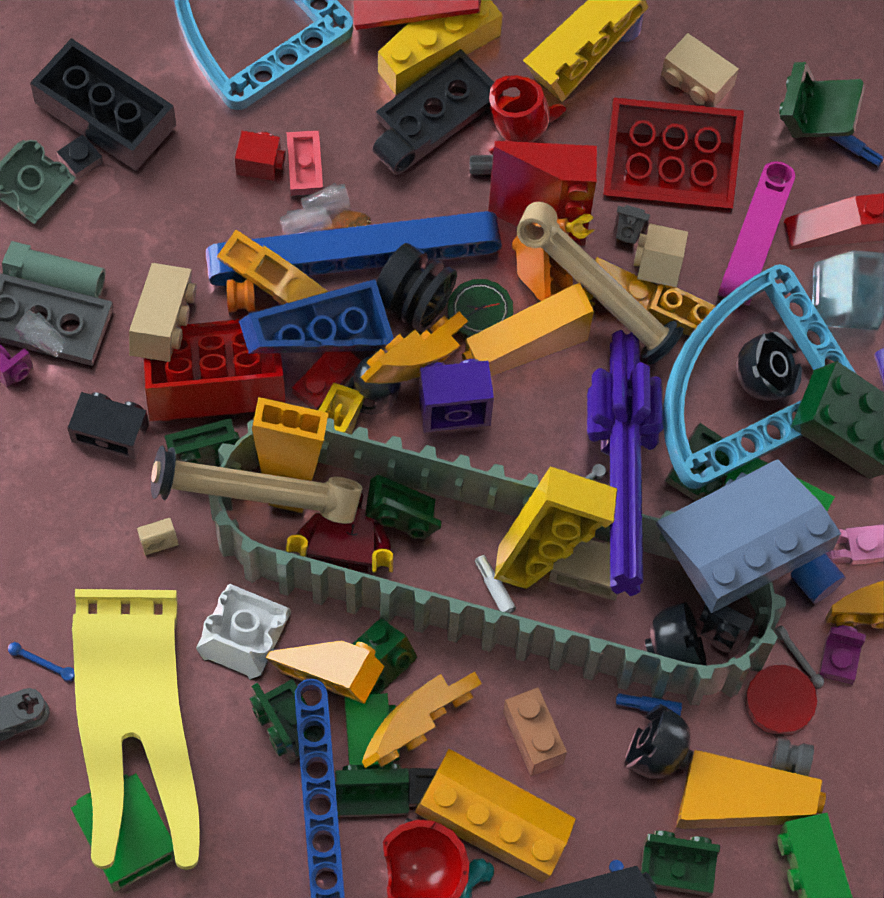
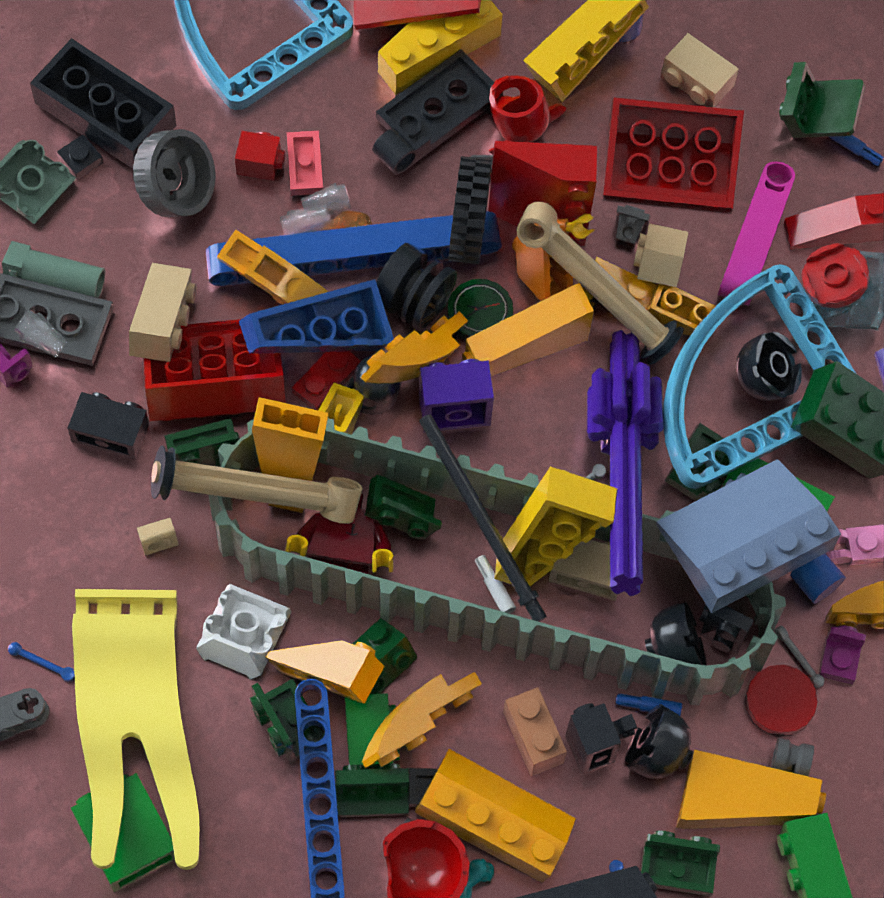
orange wheel [227,279,255,313] -> none
none -> dark grey piece [133,129,216,217]
none -> black bar [419,414,547,622]
none -> black tyre [449,156,492,264]
none -> black brick [565,703,637,775]
none -> red tile [801,243,870,308]

